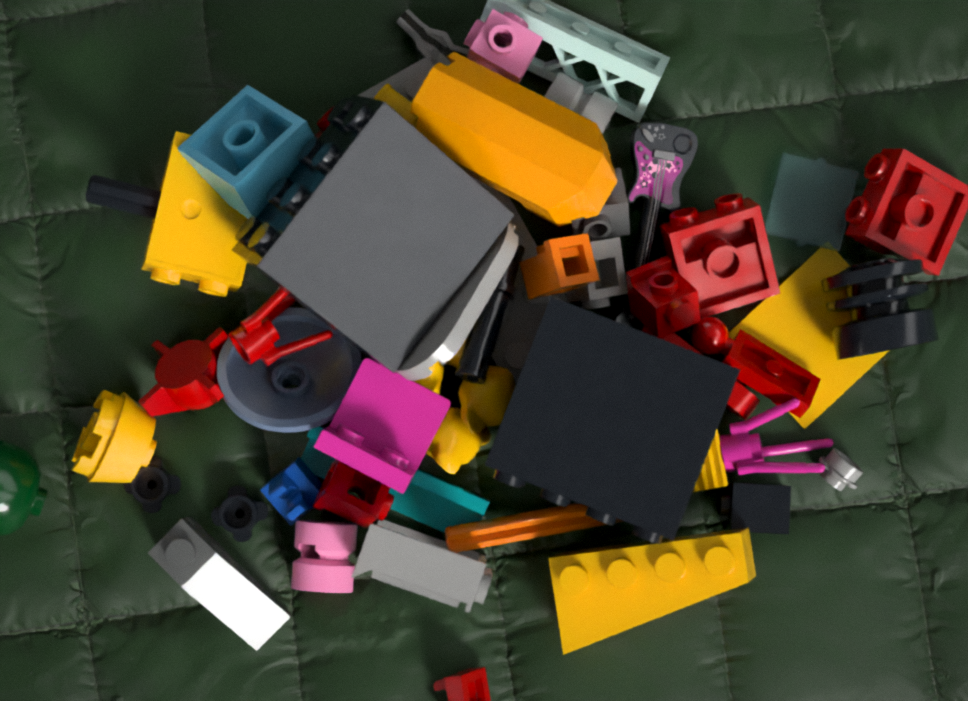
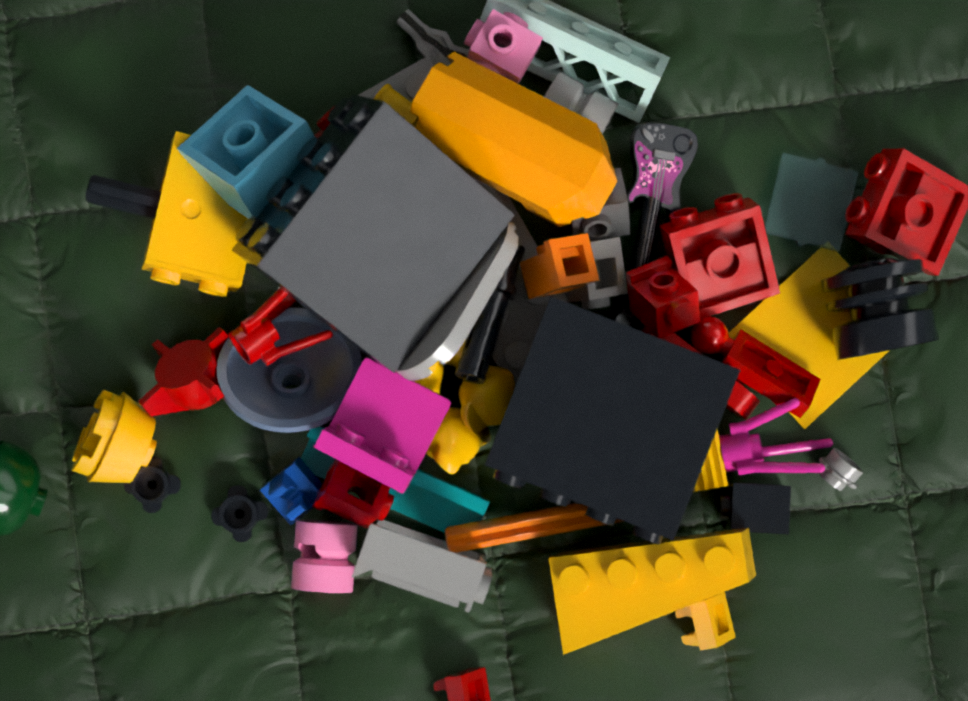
slope [148,516,291,650] -> none
none -> yellow tile [675,592,736,650]

